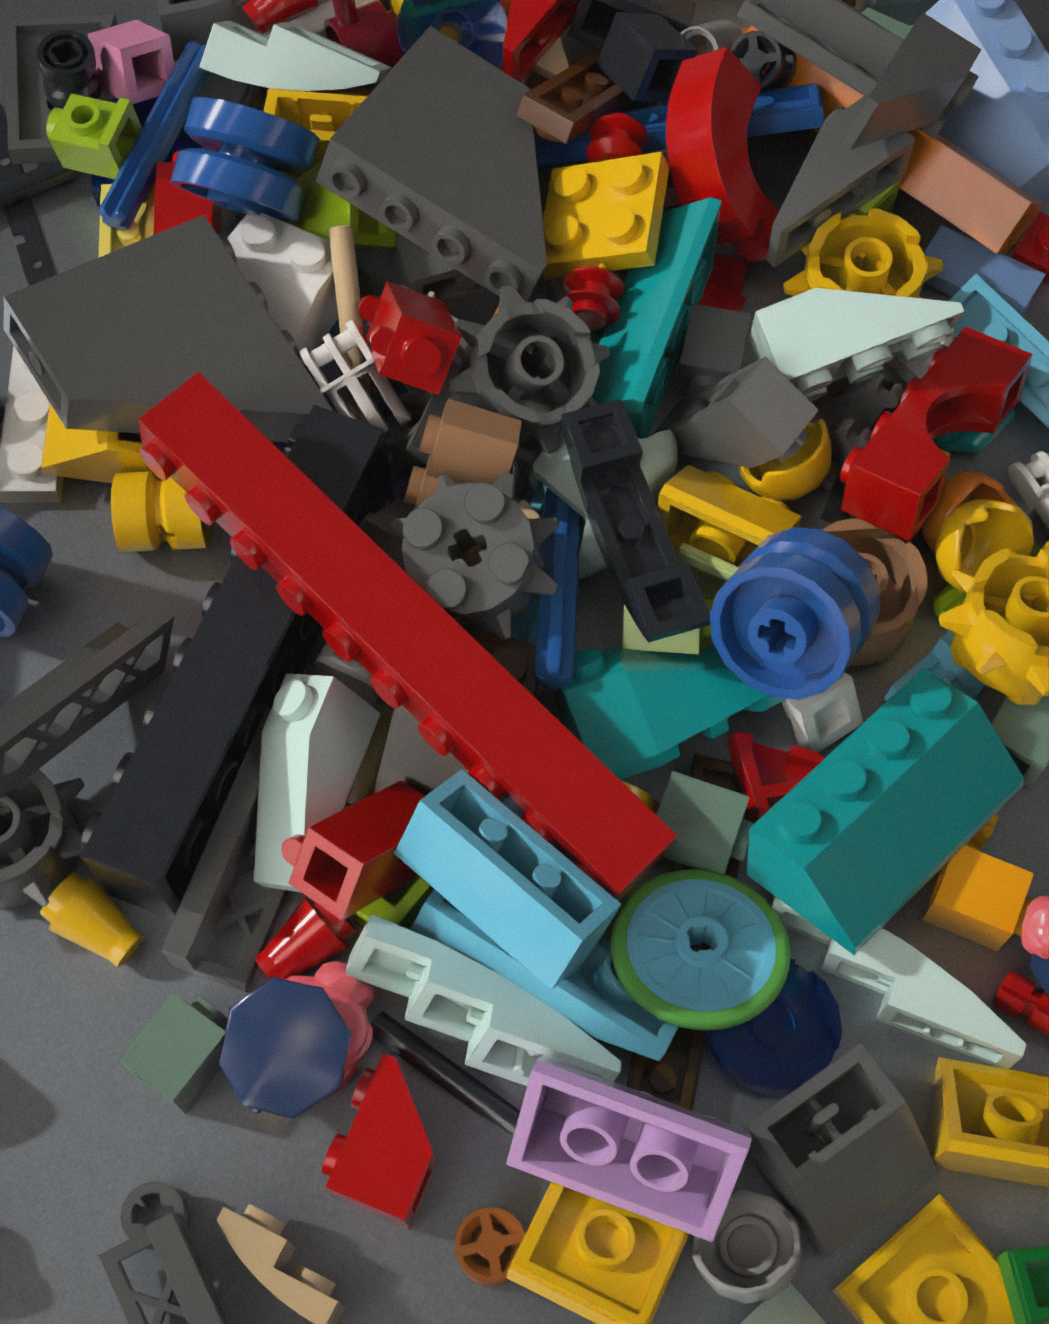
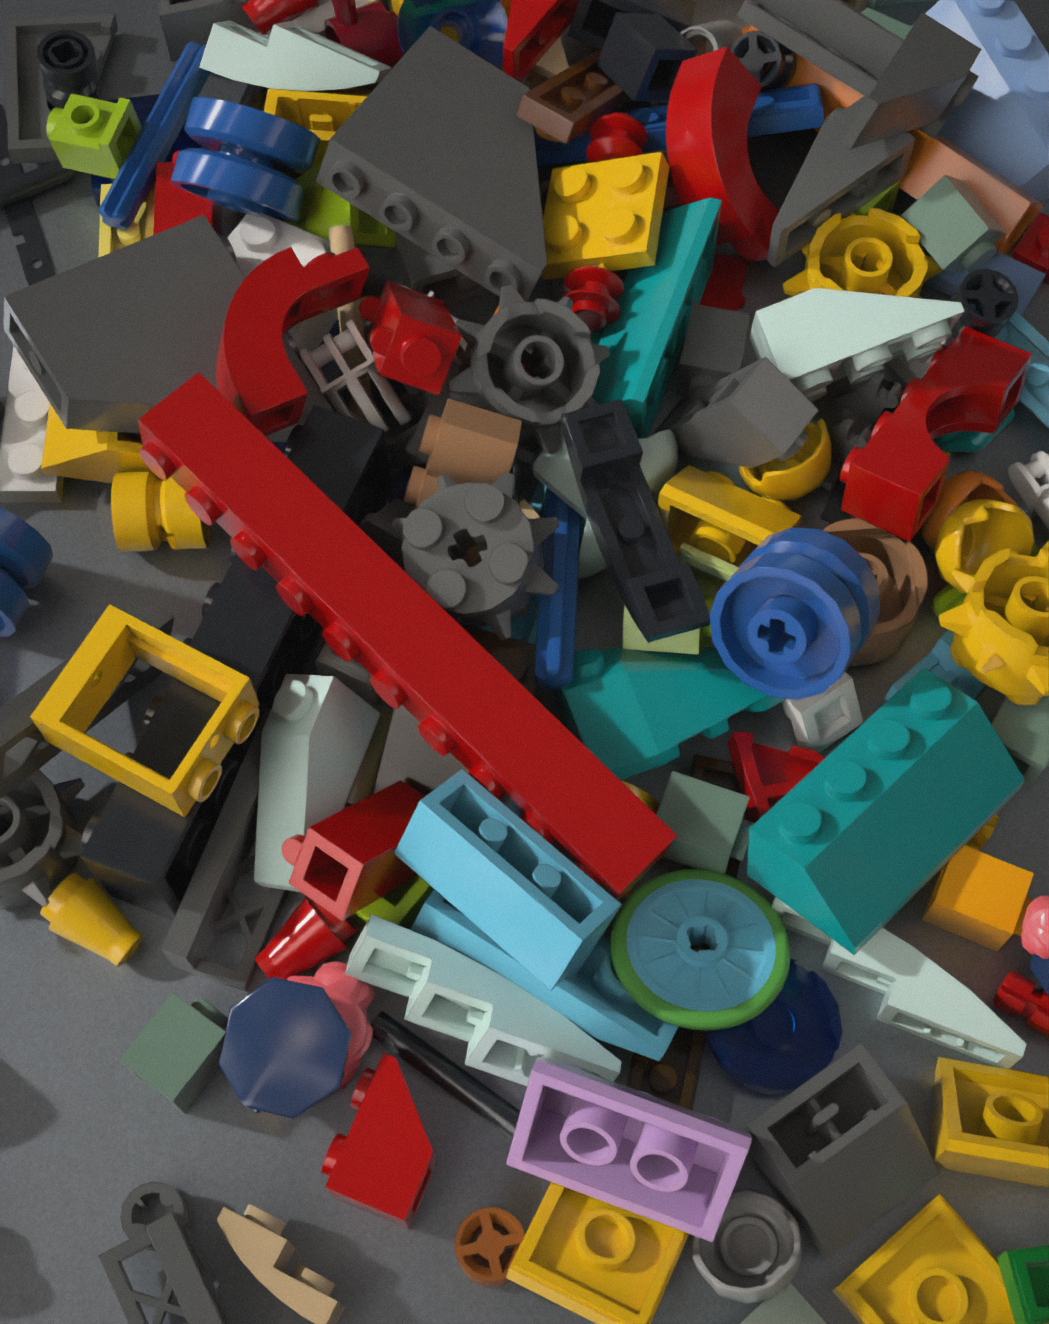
bright pink brick [88,20,175,104] -> none
none -> yellow window [30,604,259,817]
none -> red arch [216,247,370,436]
none -> sand green brick [900,175,1006,273]
none -> black wheel [949,269,1019,338]

